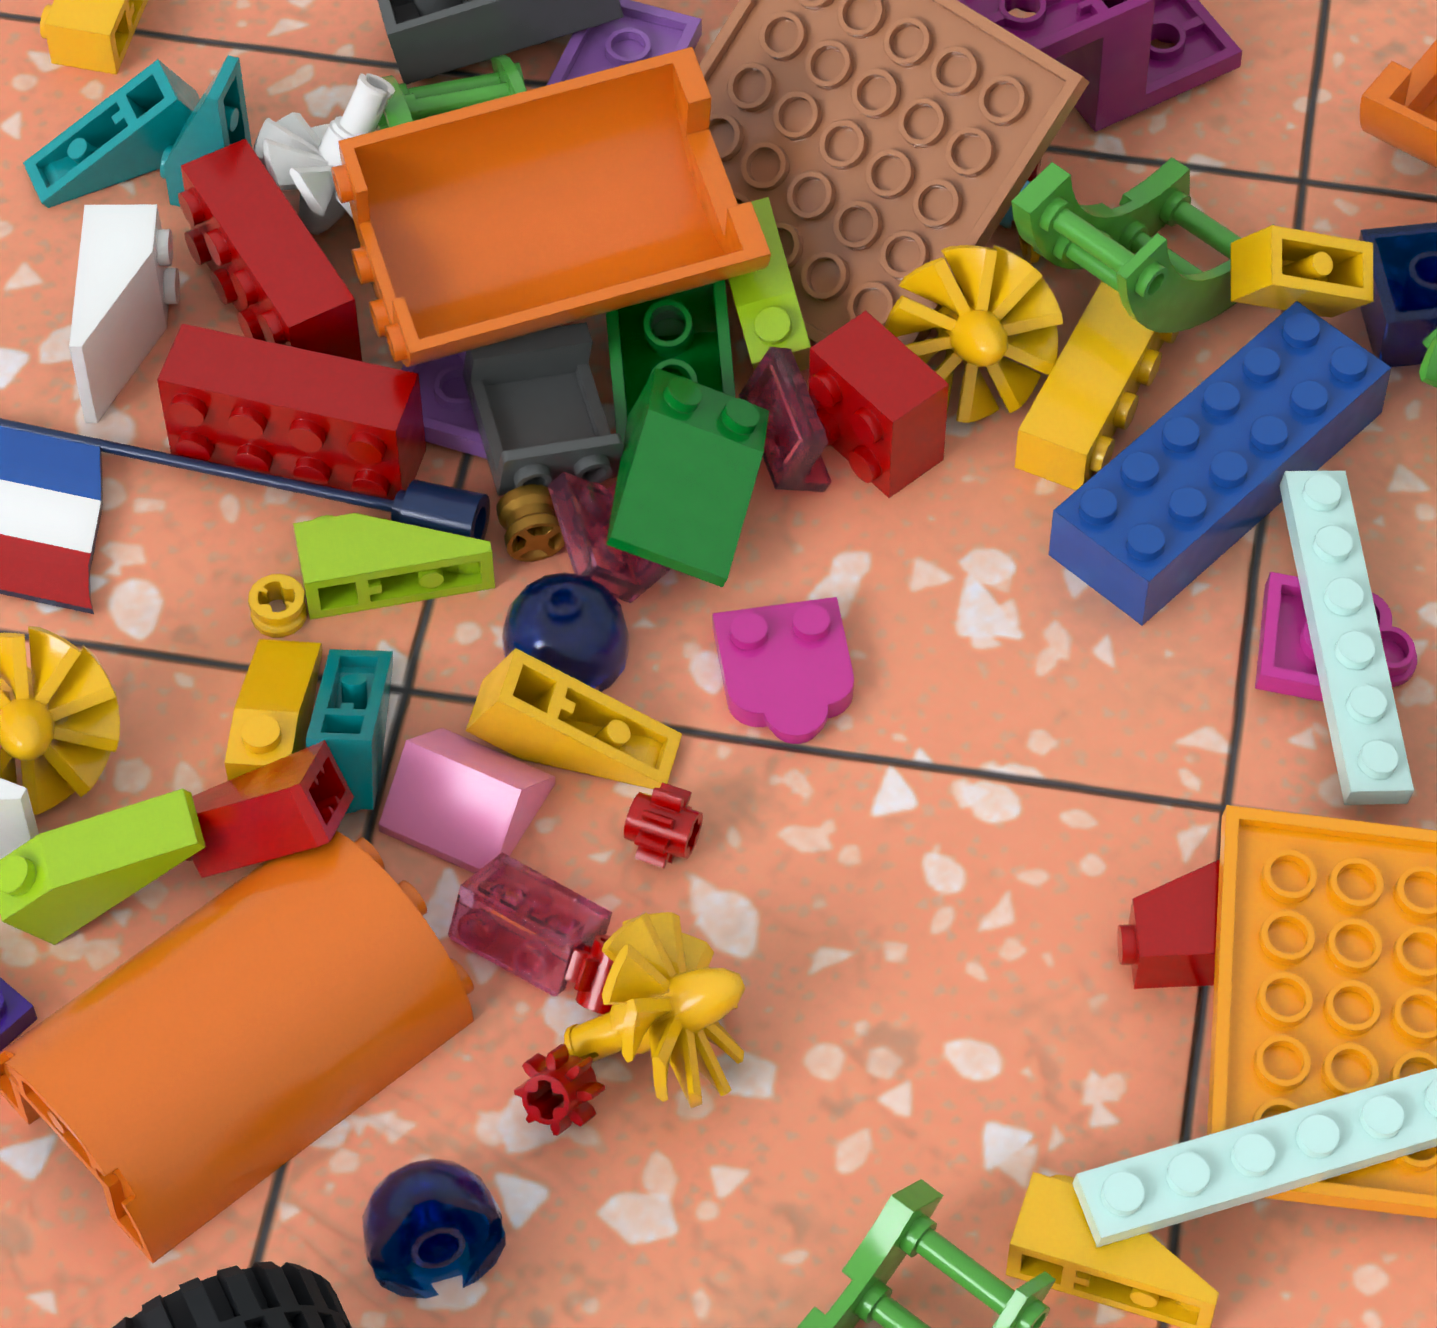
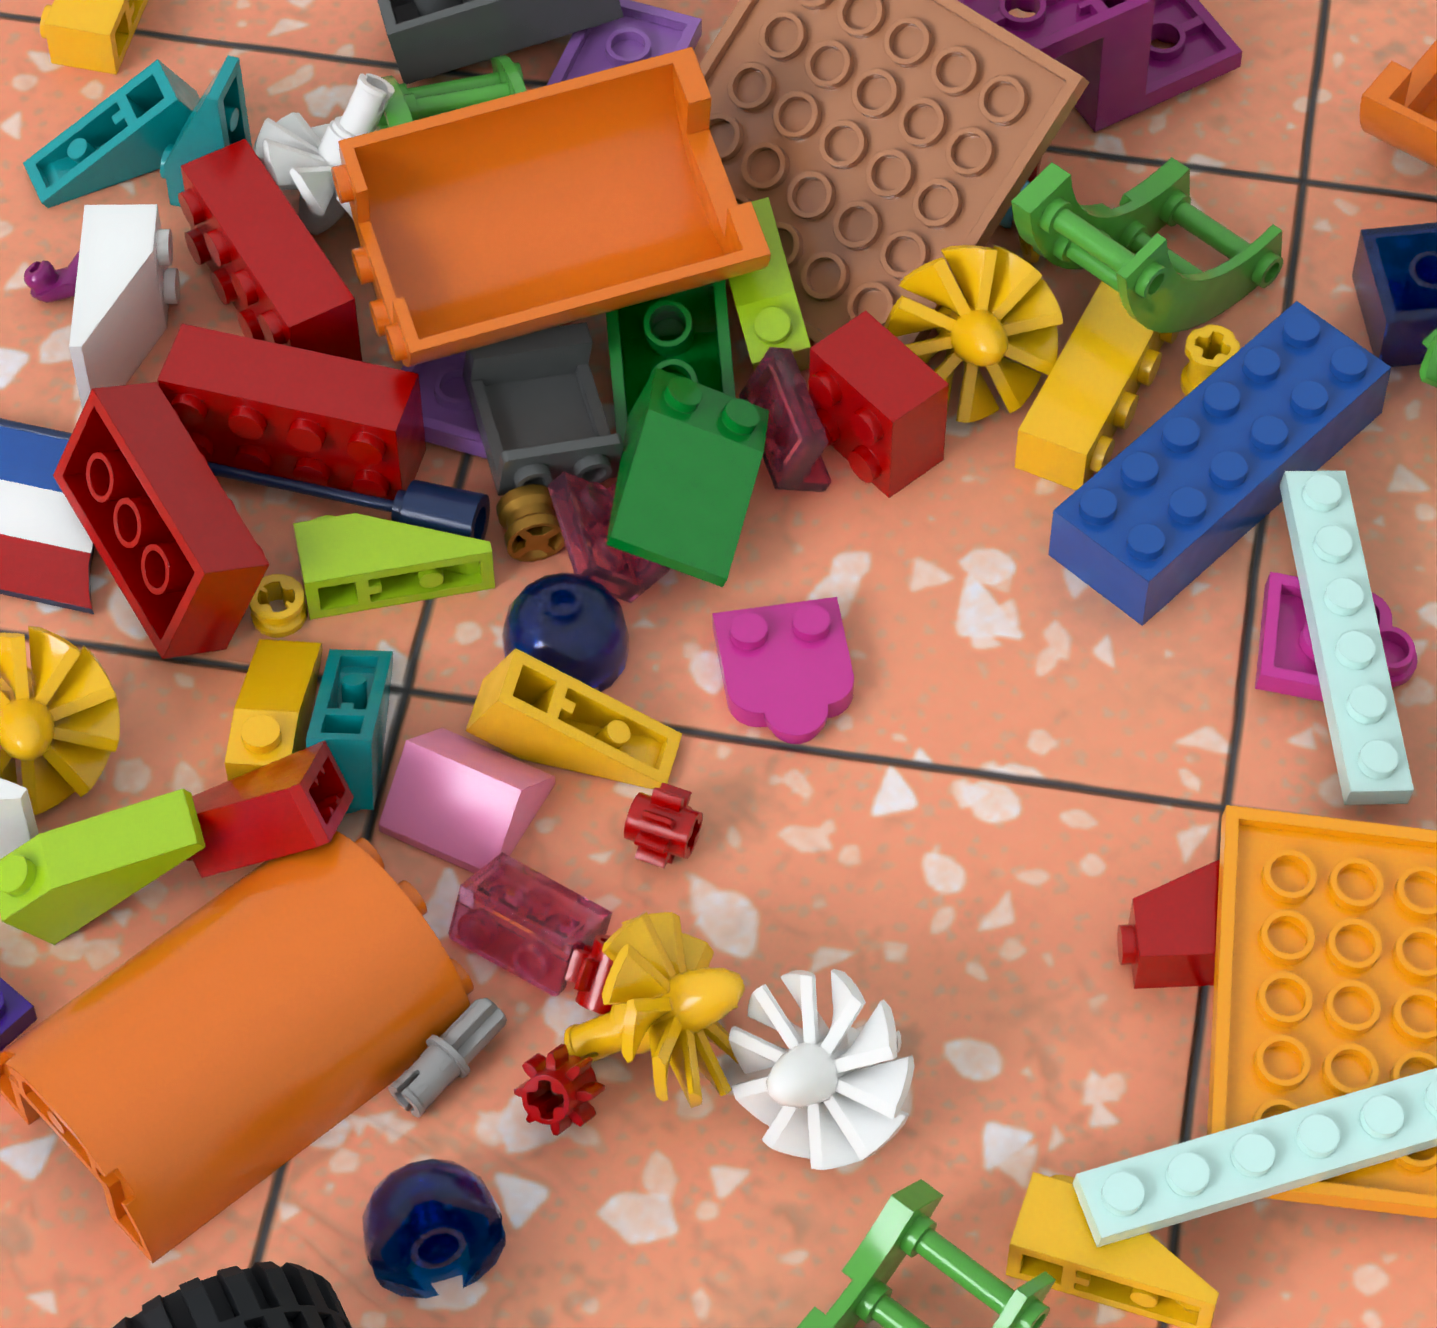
yellow brick [1231,225,1374,318] -> none
none -> magenta arm [24,250,80,303]
none -> red brick [53,382,270,659]
none -> light grey axle [388,998,507,1118]
none -> white piece [729,969,915,1170]
none -> yellow bush [1180,324,1240,396]

